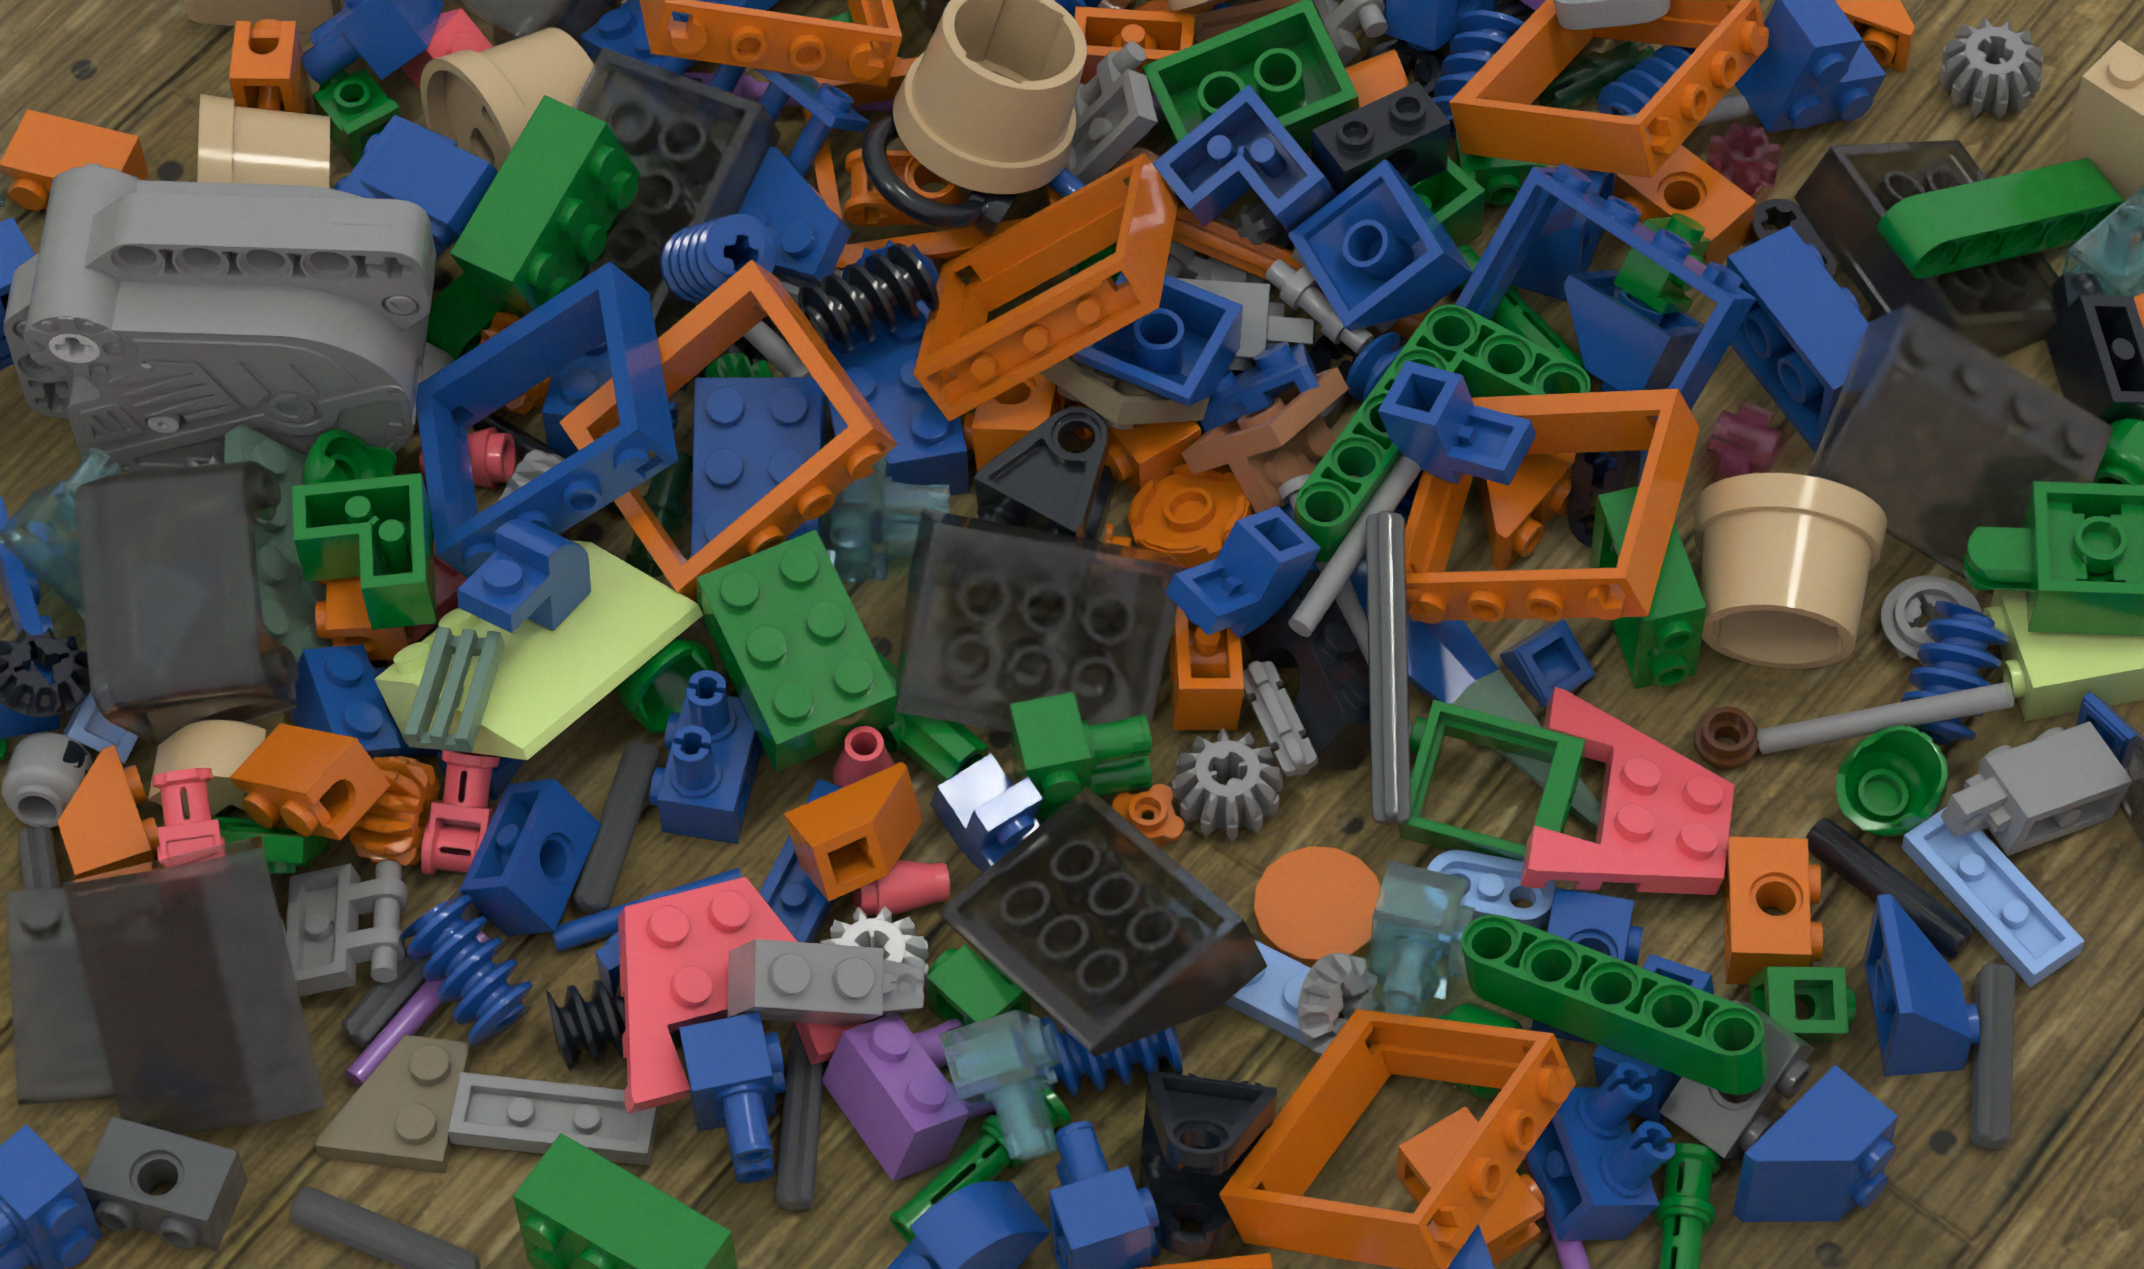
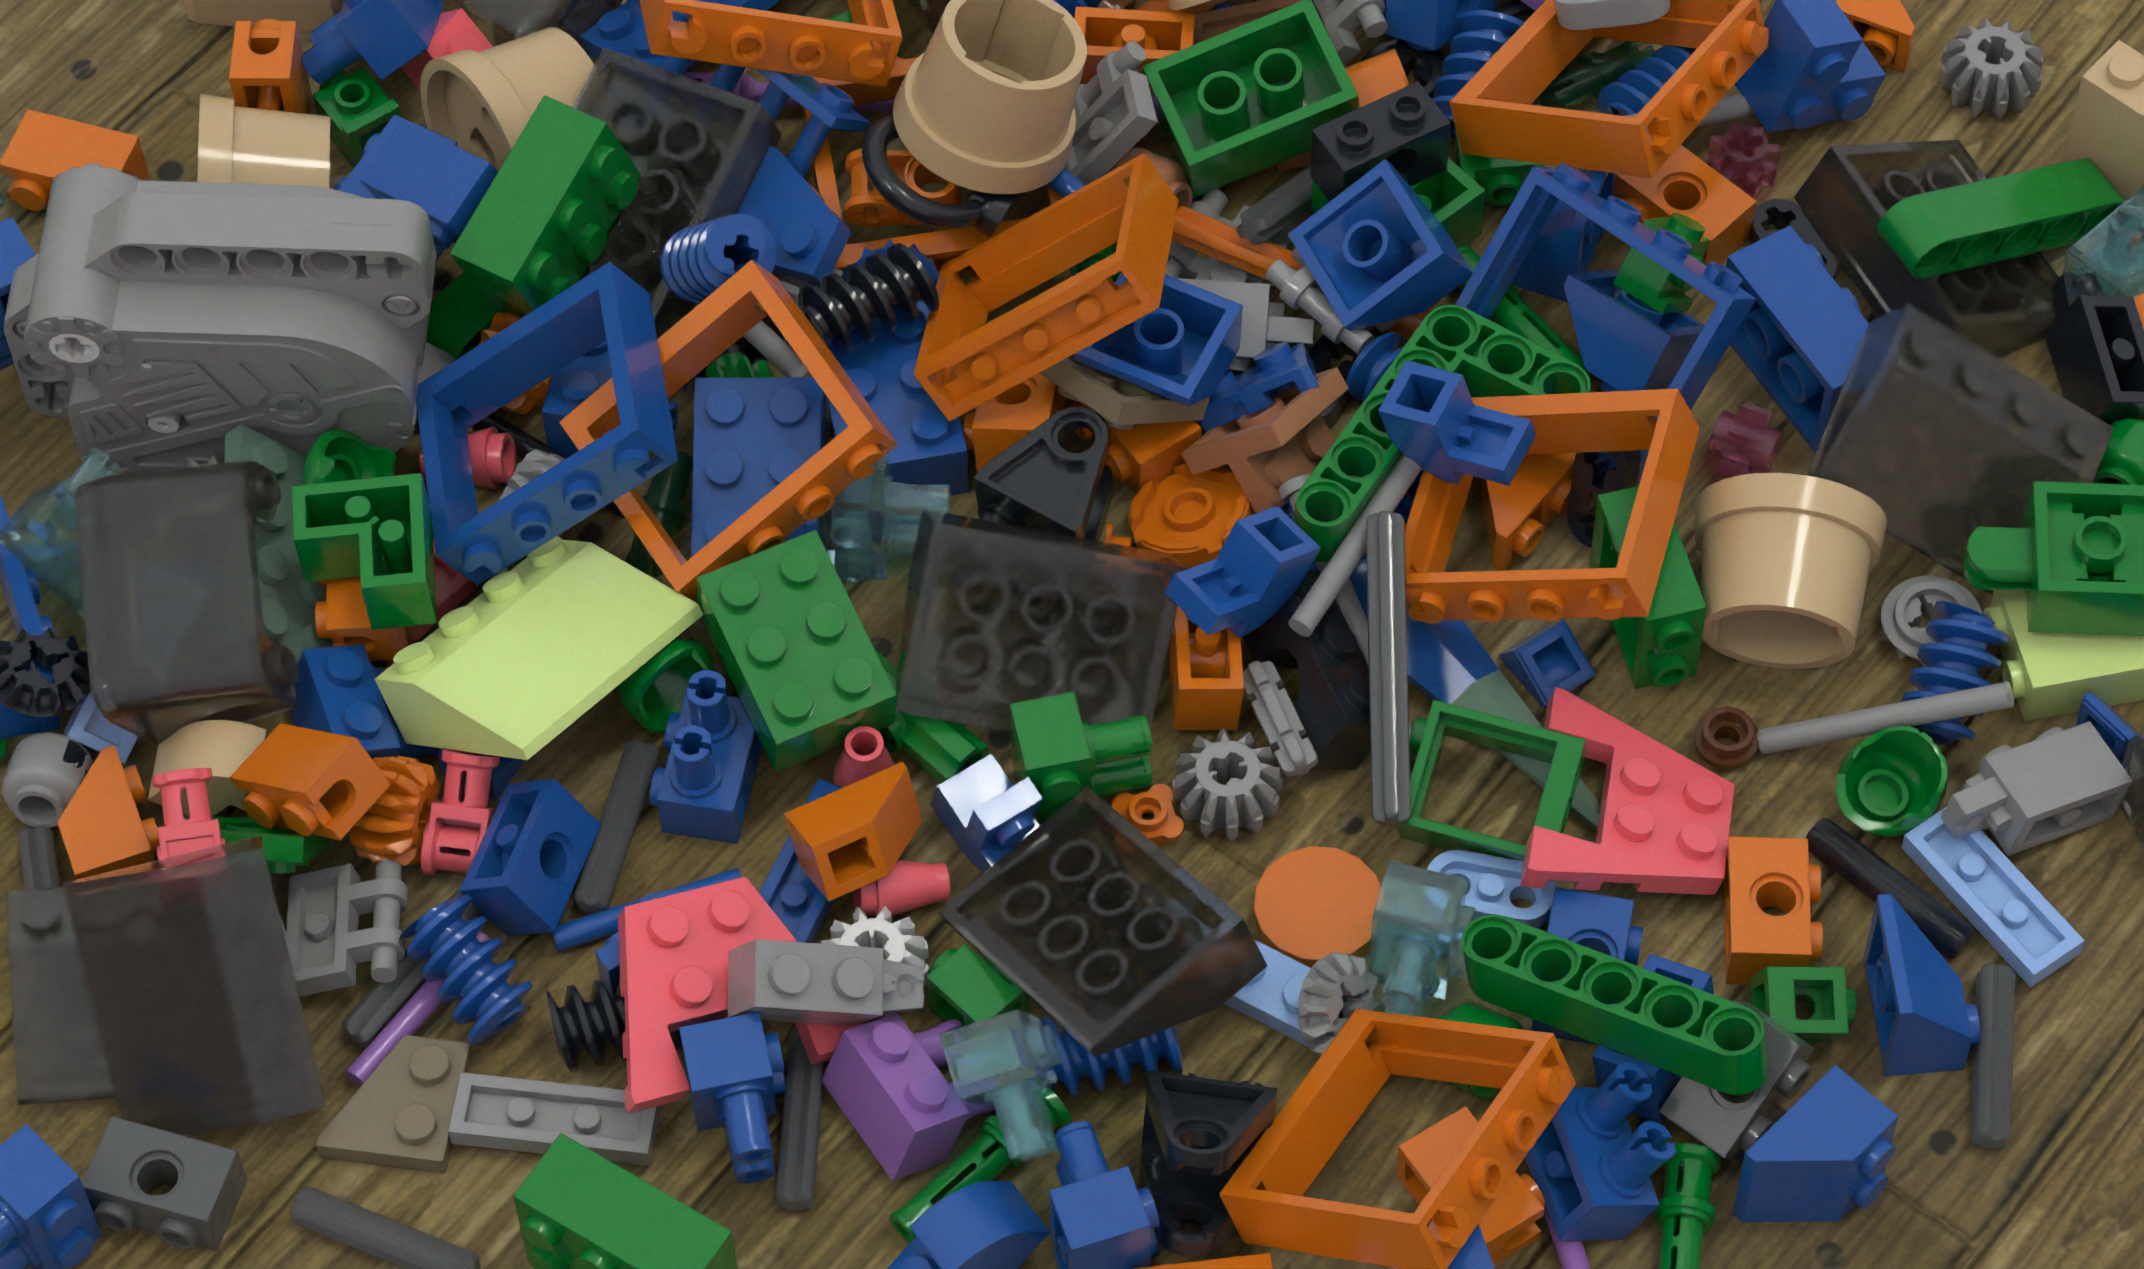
sand green tile [404,627,505,753] -> none
blue brick [457,518,591,633] -> none
blue brick [1152,85,1337,233] -> none

